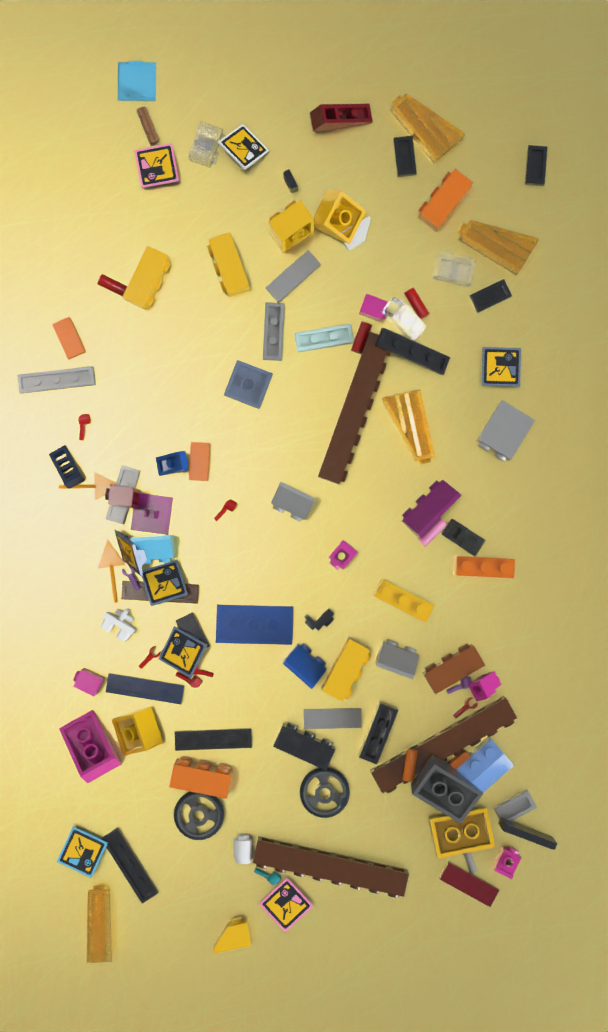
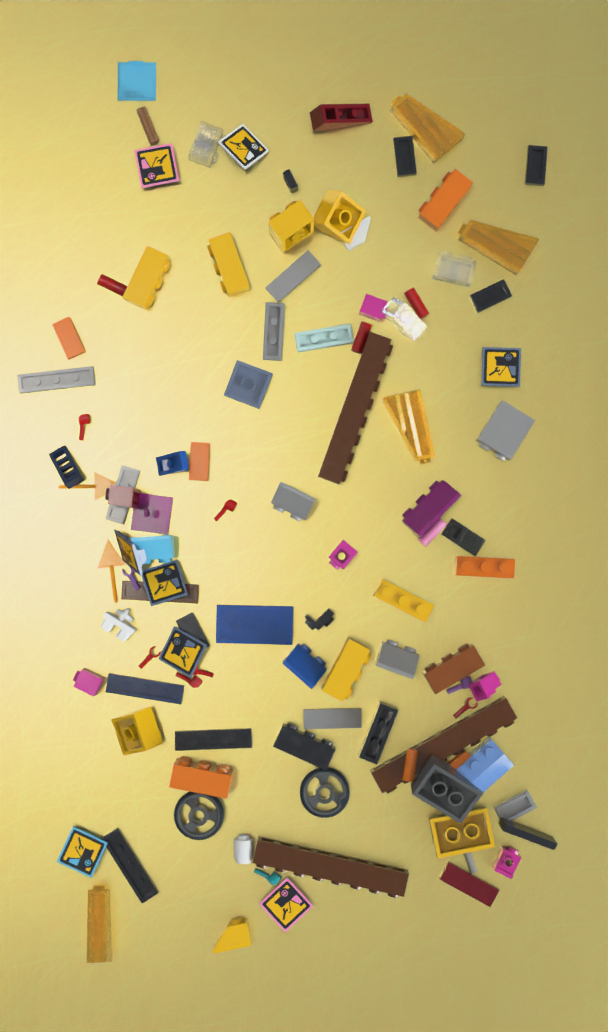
dark pink slope [59,710,122,783] -> none
black tile [375,328,450,375] -> none

